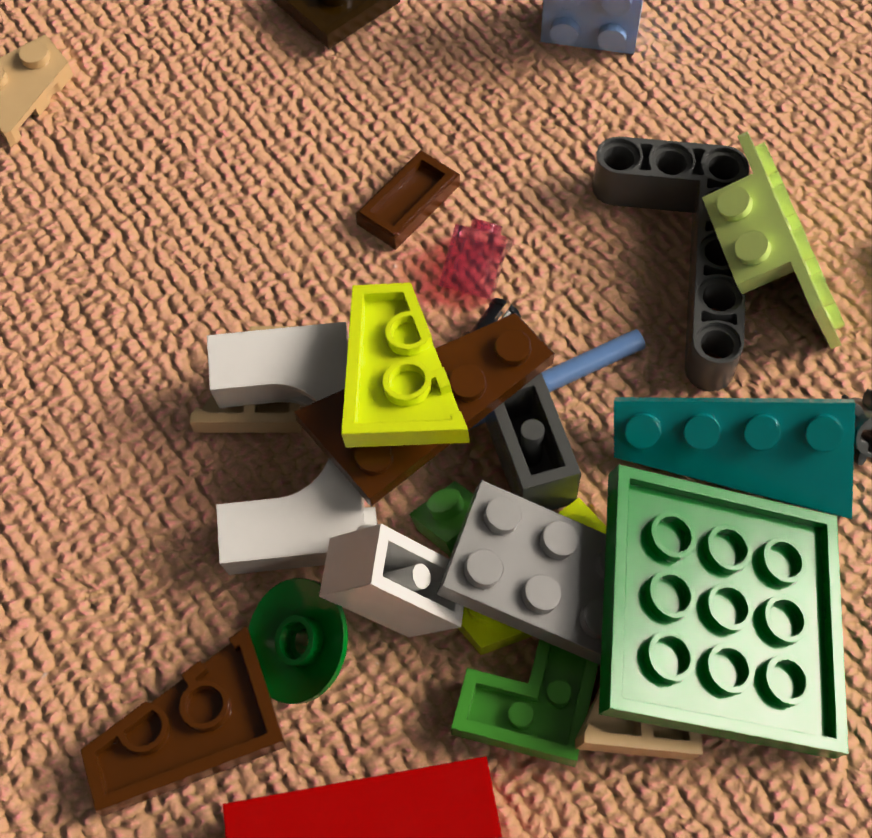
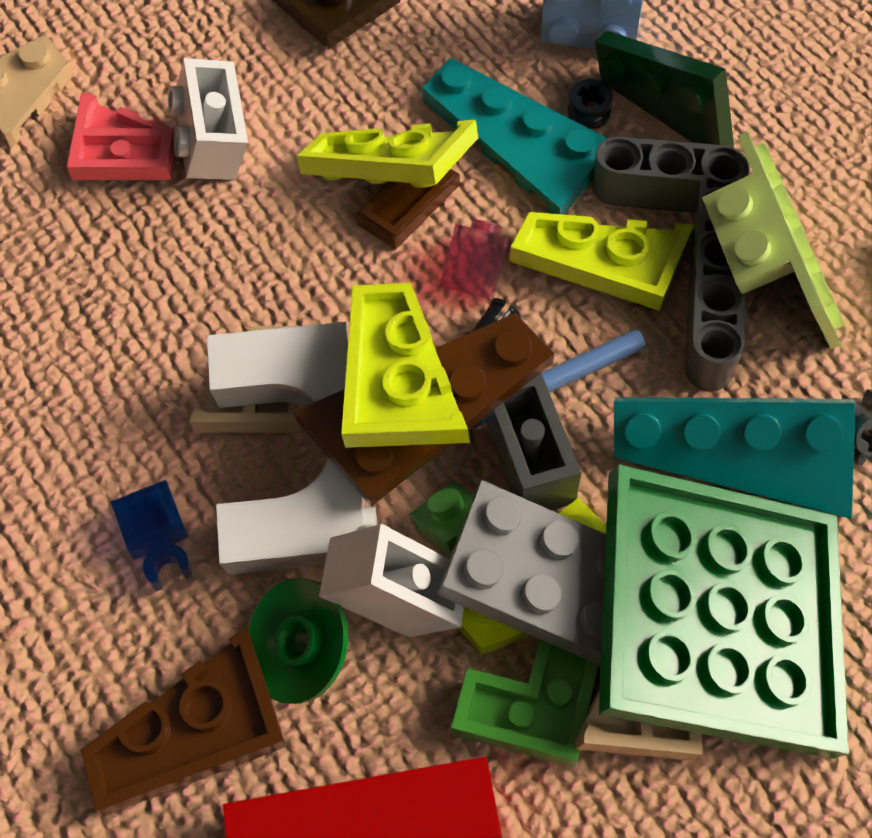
none -> coral wing [67,93,175,180]
none -> clear blue plate [111,480,193,591]
none -> white brick [168,58,248,180]
none -> neon yellow wing [297,119,478,188]
none -> teal wing [422,57,608,215]
none -> neon yellow wing [509,212,694,311]
none -> black bush [567,79,613,129]
none -> dark green wing [594,31,734,148]

